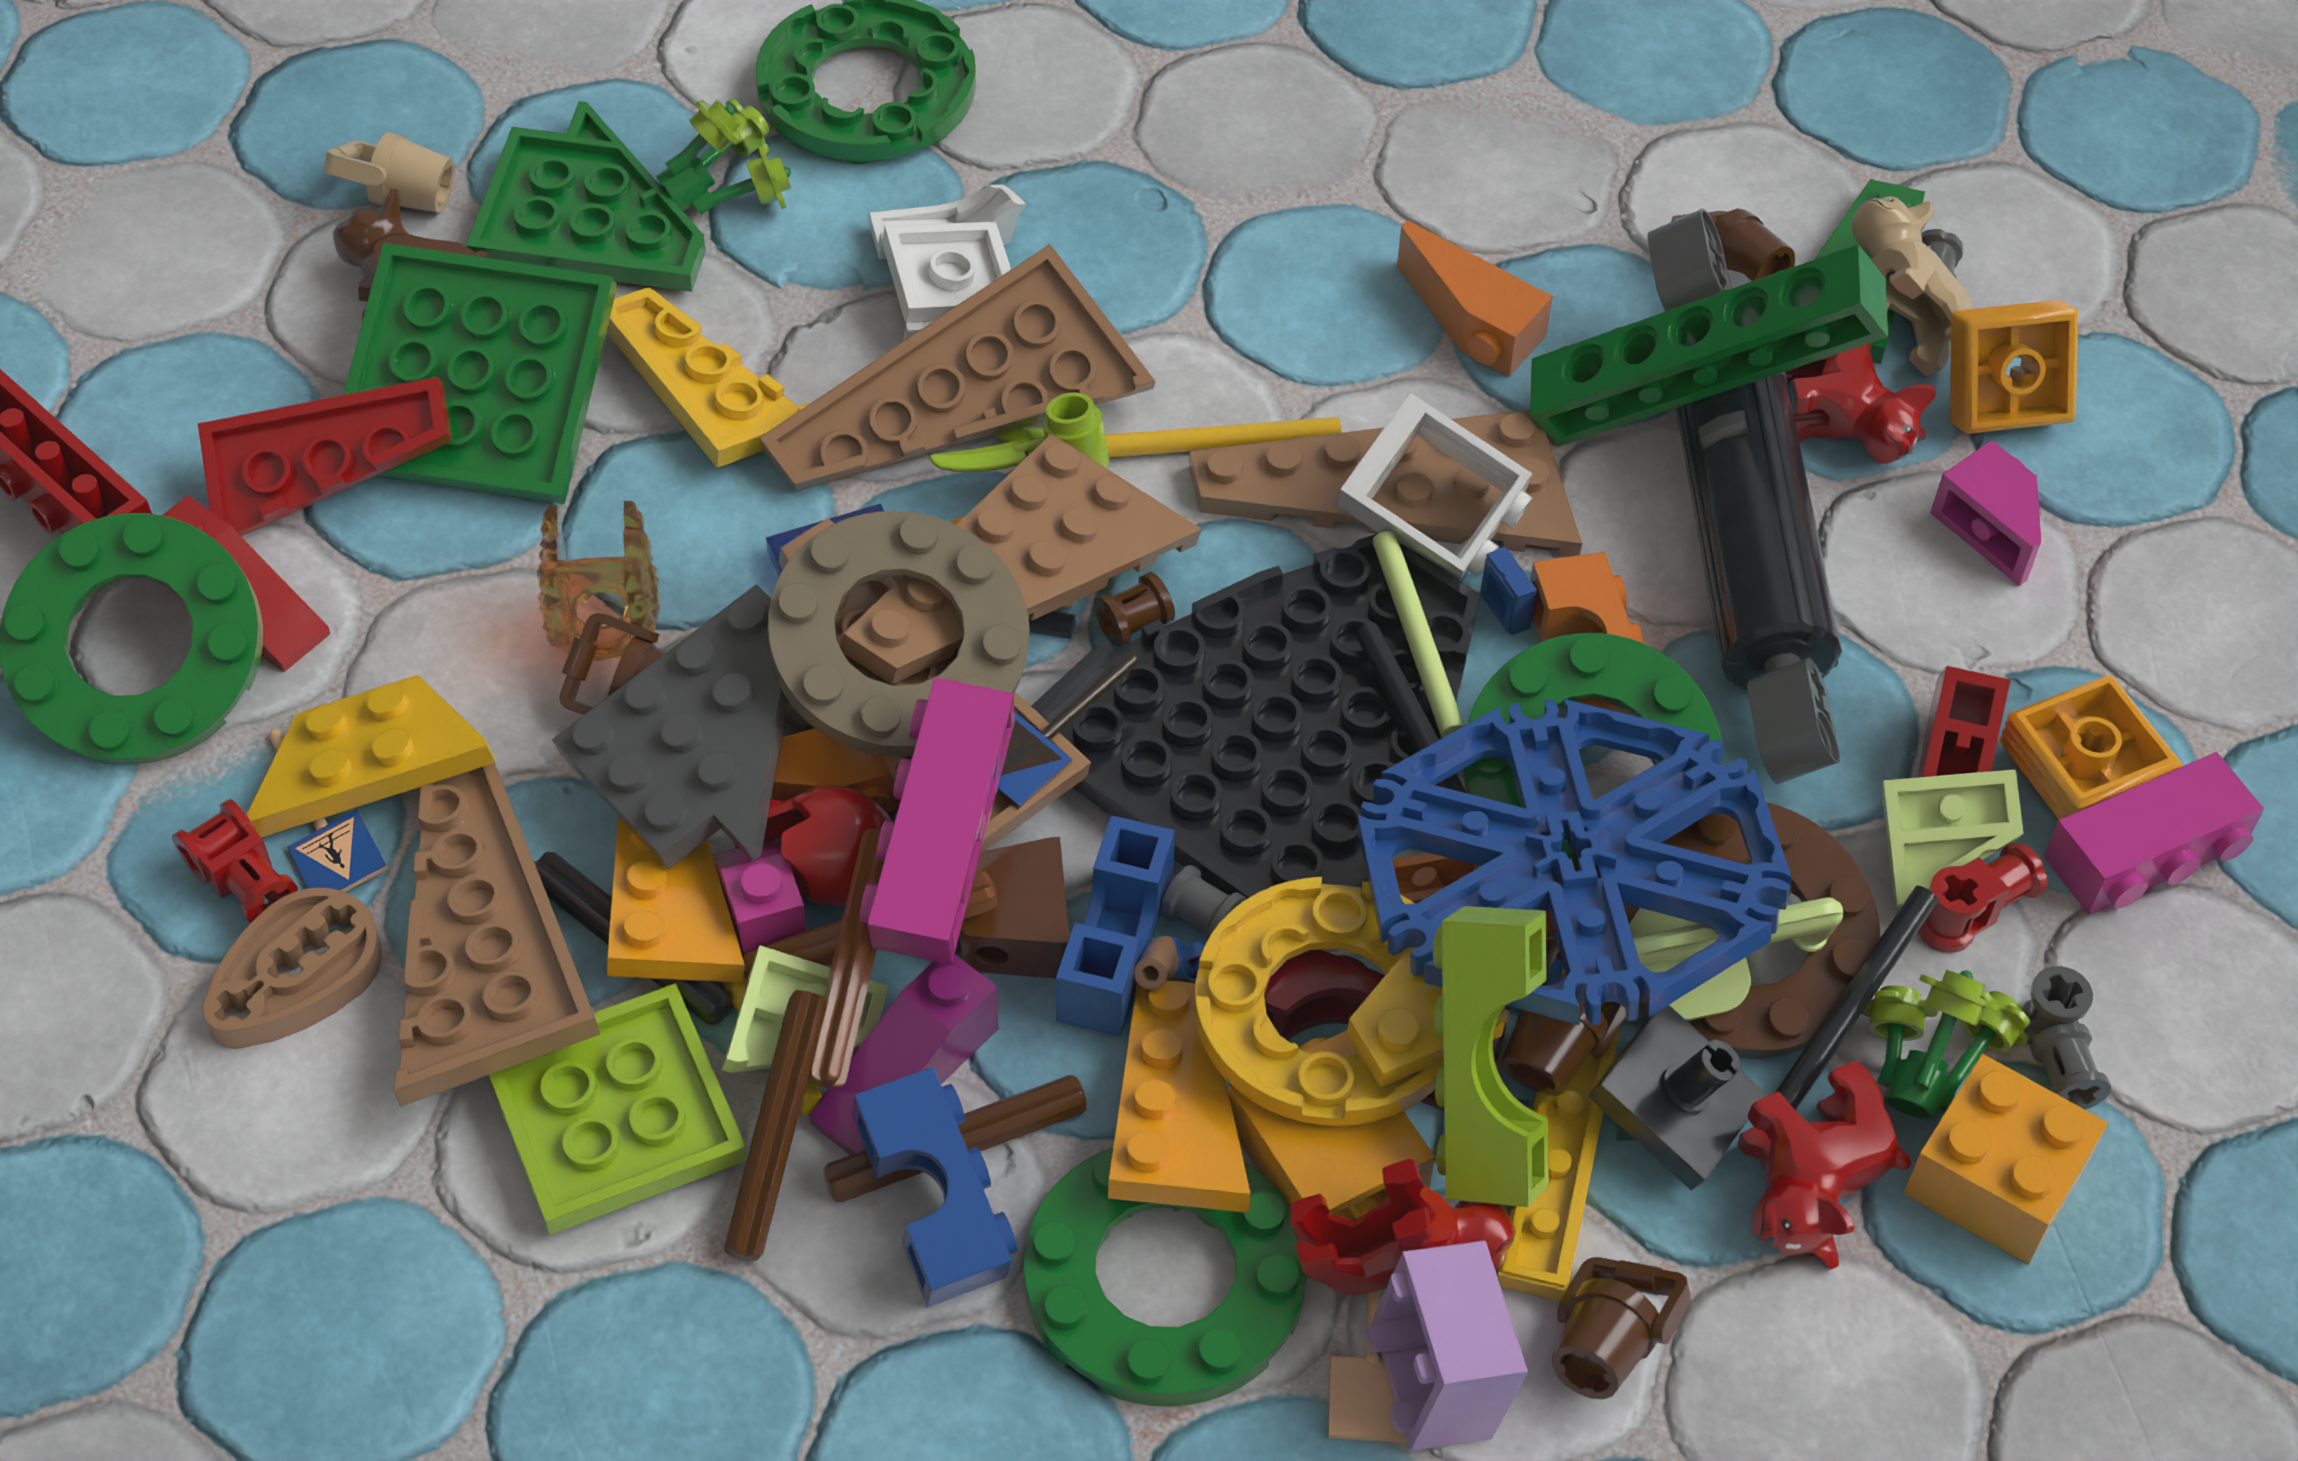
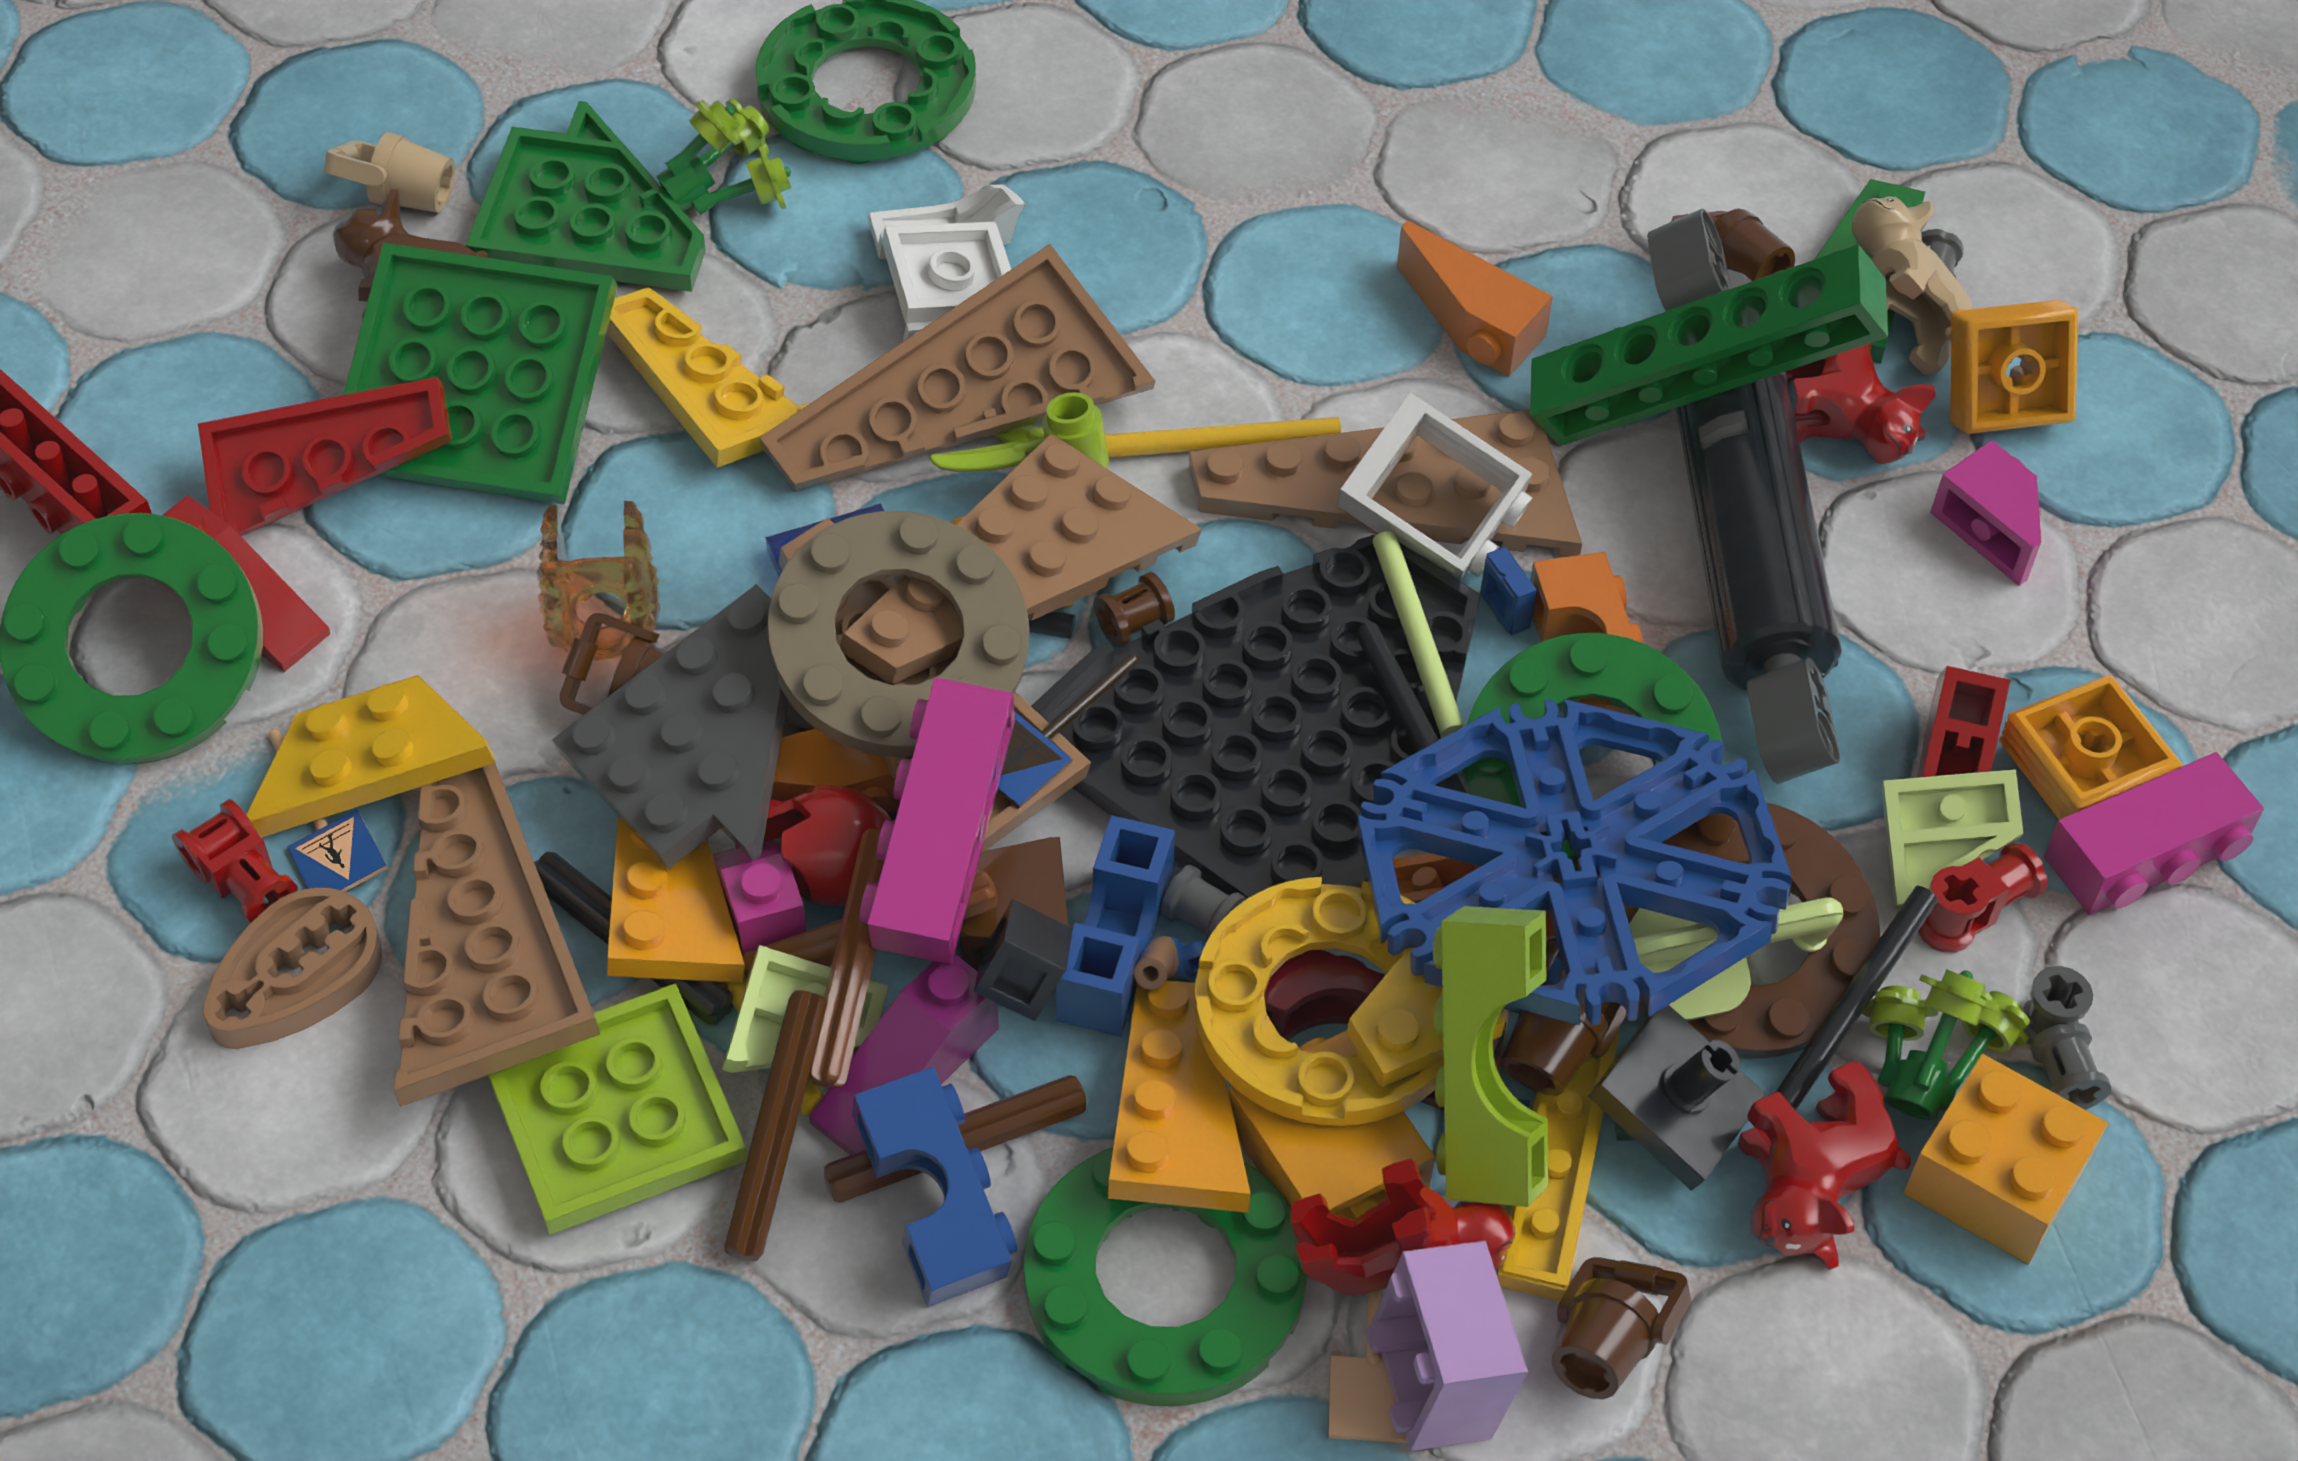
none -> black brick [974,899,1073,1021]

